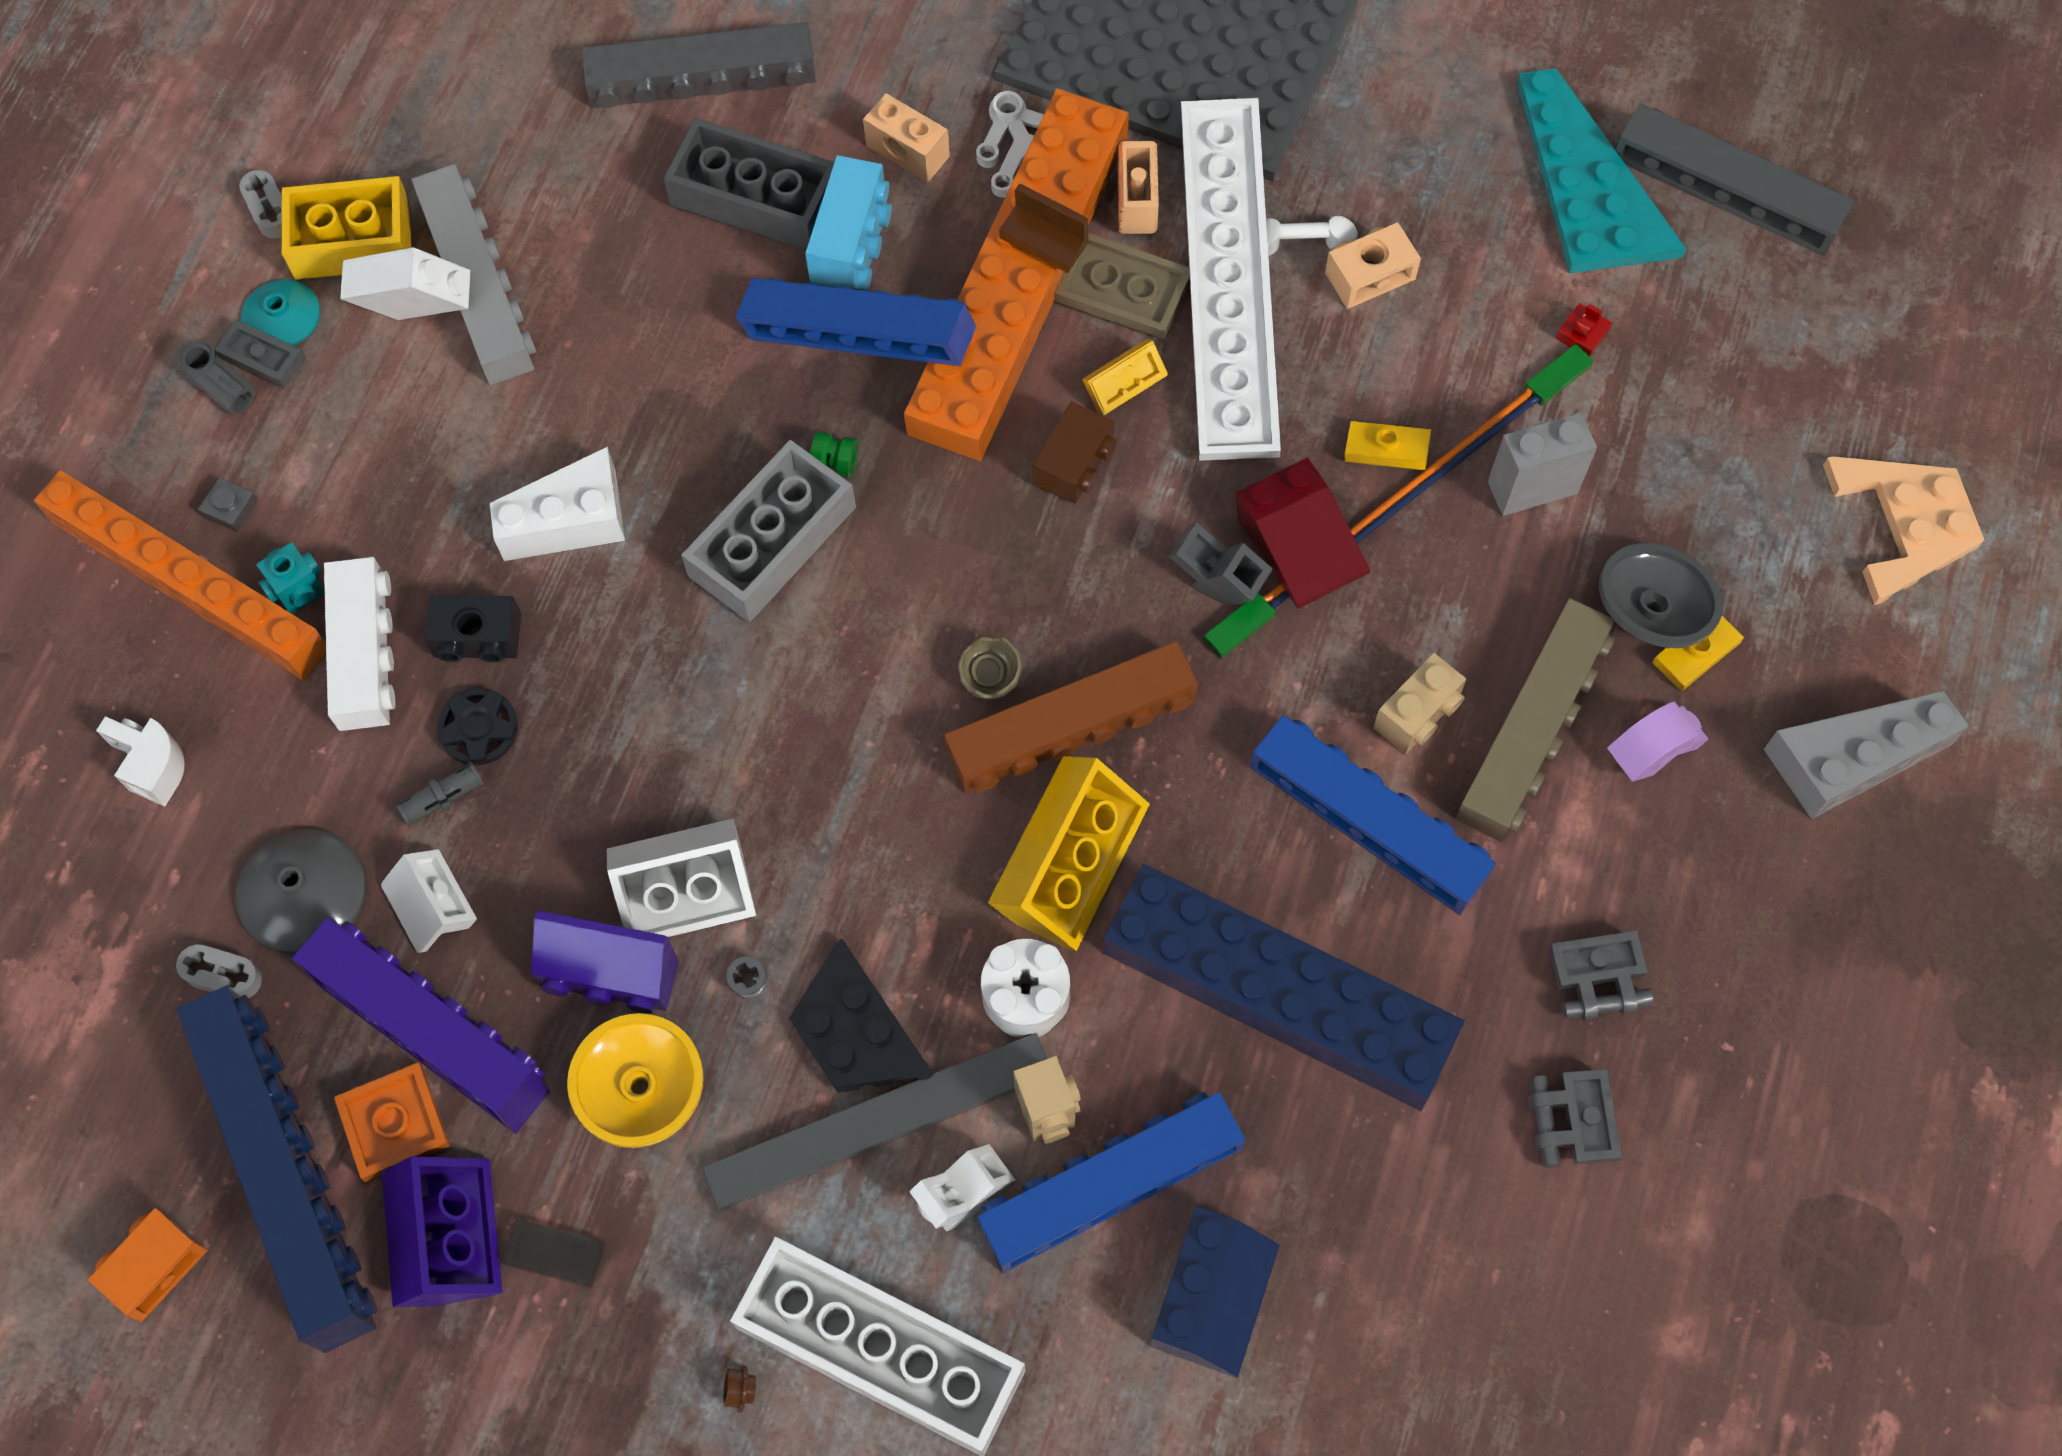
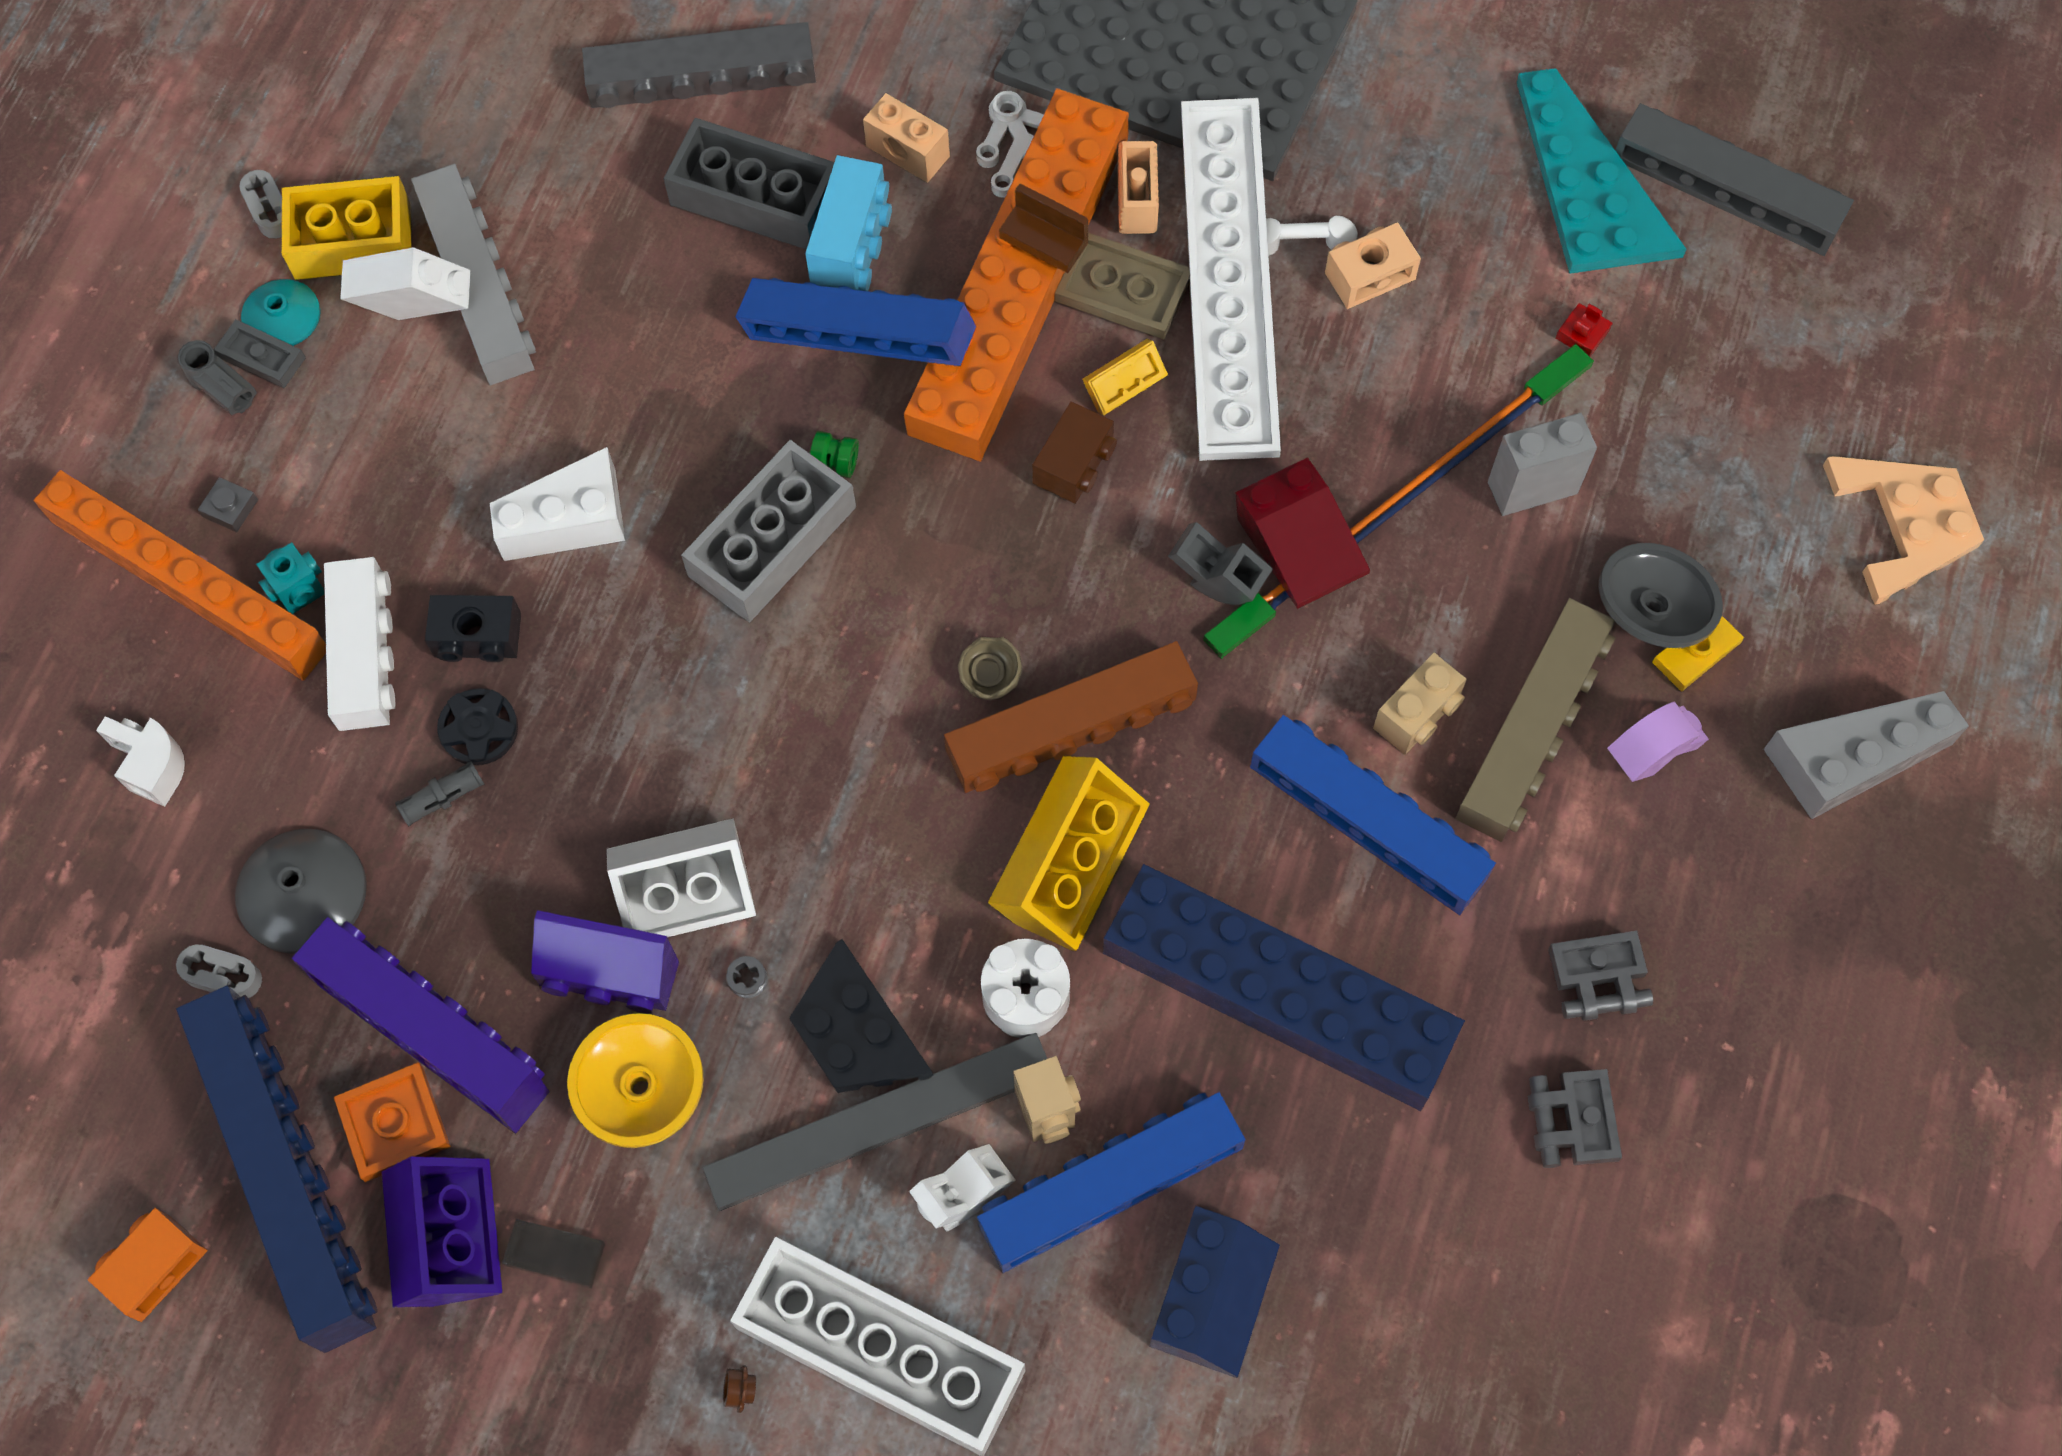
white panel [381,849,477,953] -> none
yellow plate [1345,421,1431,470] -> none

